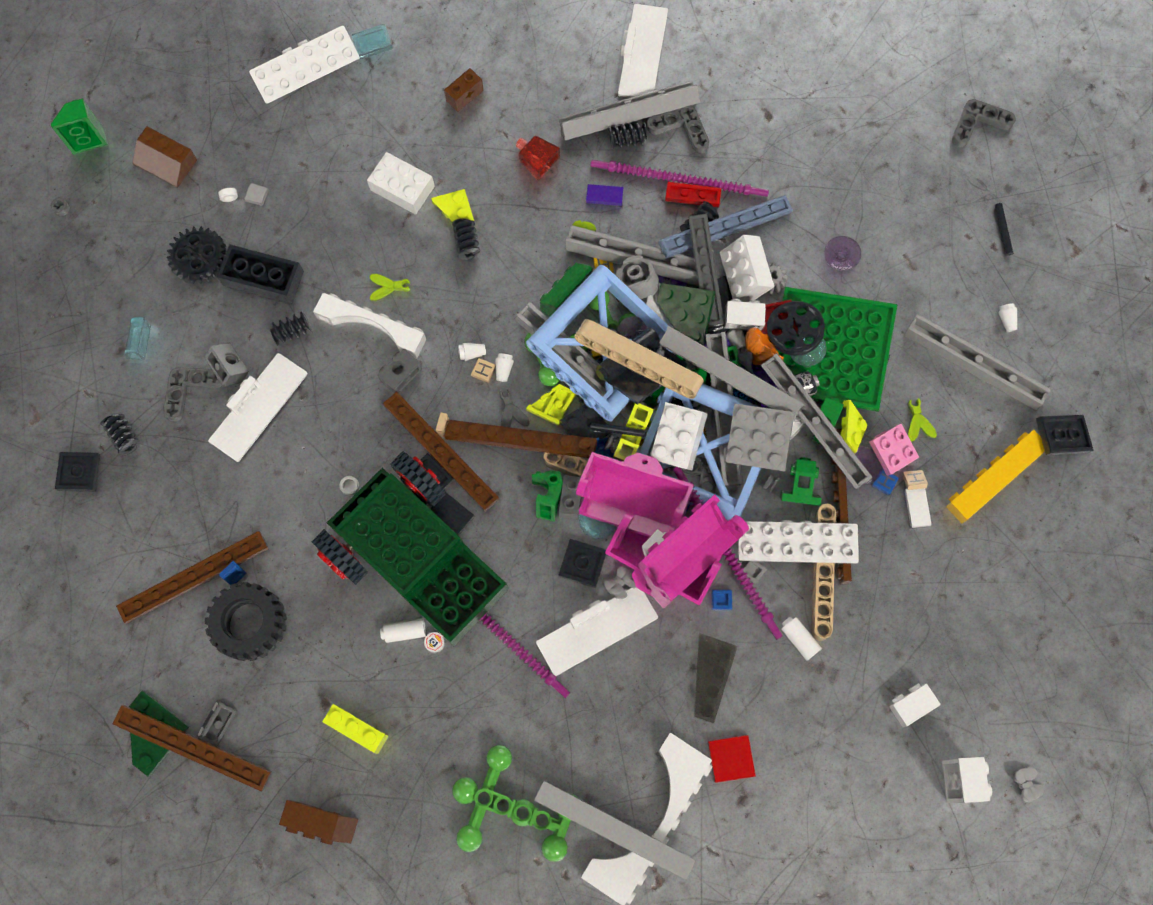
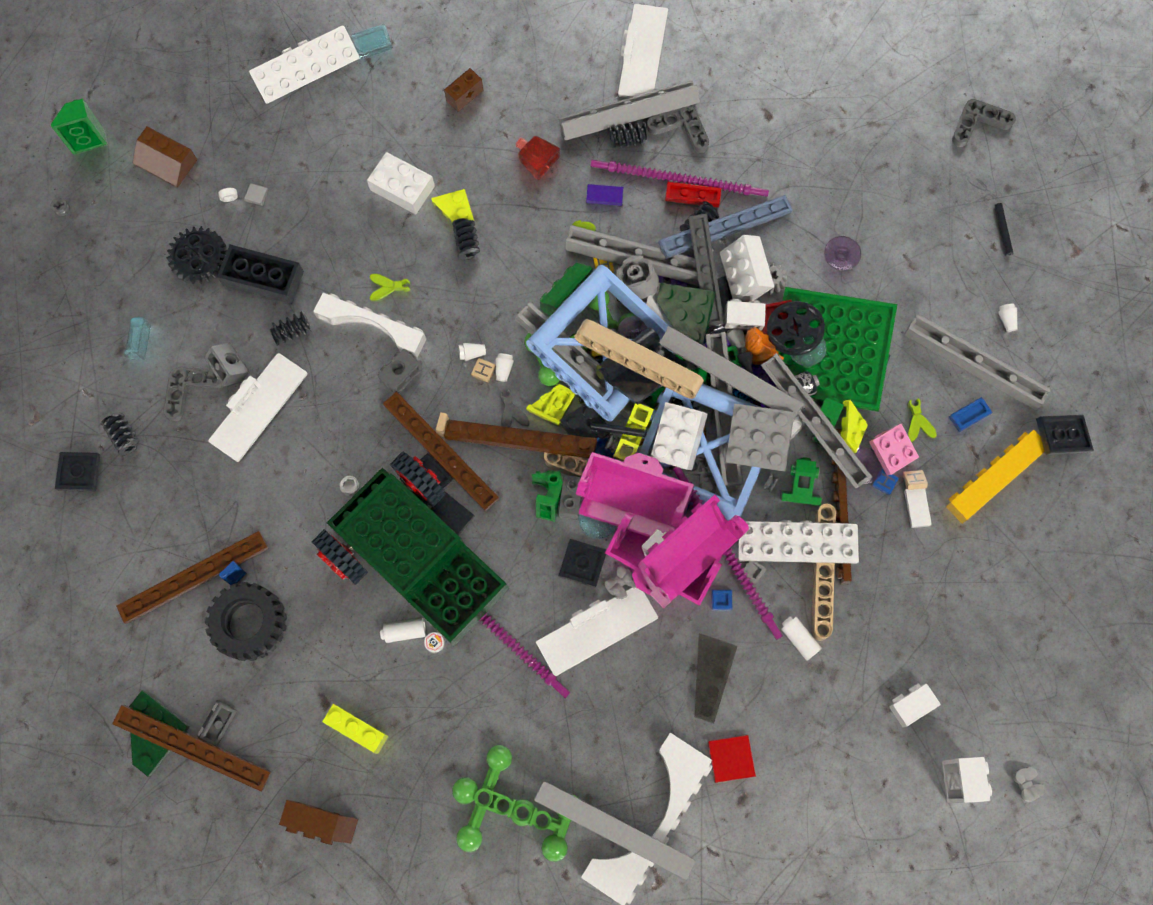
none -> blue tile [949,397,993,432]

